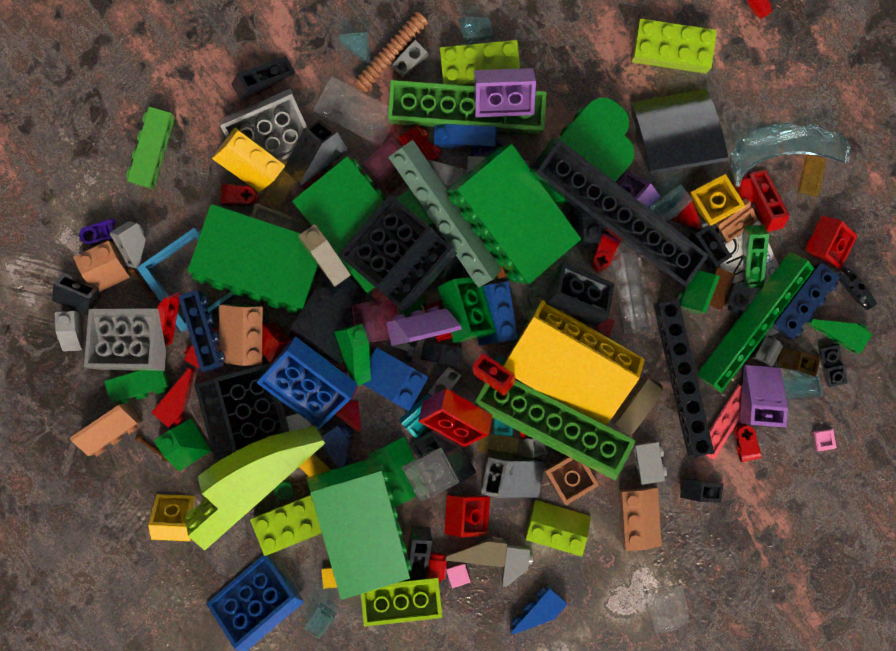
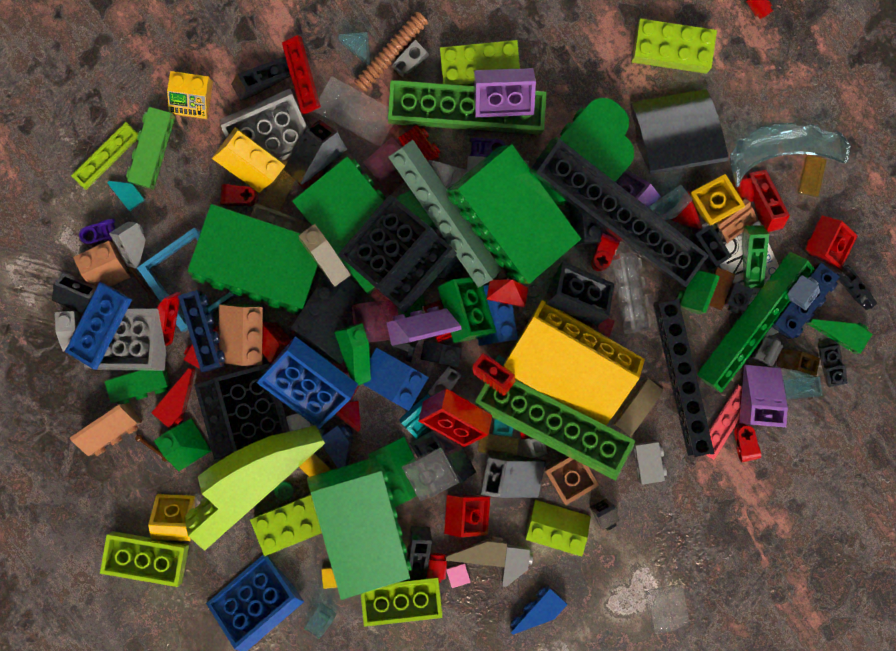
blue slope [433,124,497,149] -> none
clear light blue slope [459,17,494,43] -> none
nougat slope [619,487,662,551] -> none
black slope [680,478,724,503] -> none
bright pink tile [812,429,837,451] -> none
none -> blue tile [65,282,132,370]
none -> lime tile [71,122,138,190]
none -> lime brick [100,531,189,587]
none -> teal tile [107,181,145,211]
none -> yellow slope [167,71,213,119]
none -> red plate [282,35,321,114]
none -> red slope [486,279,528,307]
none -> black slope [589,498,620,531]
none -> sand blue brick [788,275,820,310]

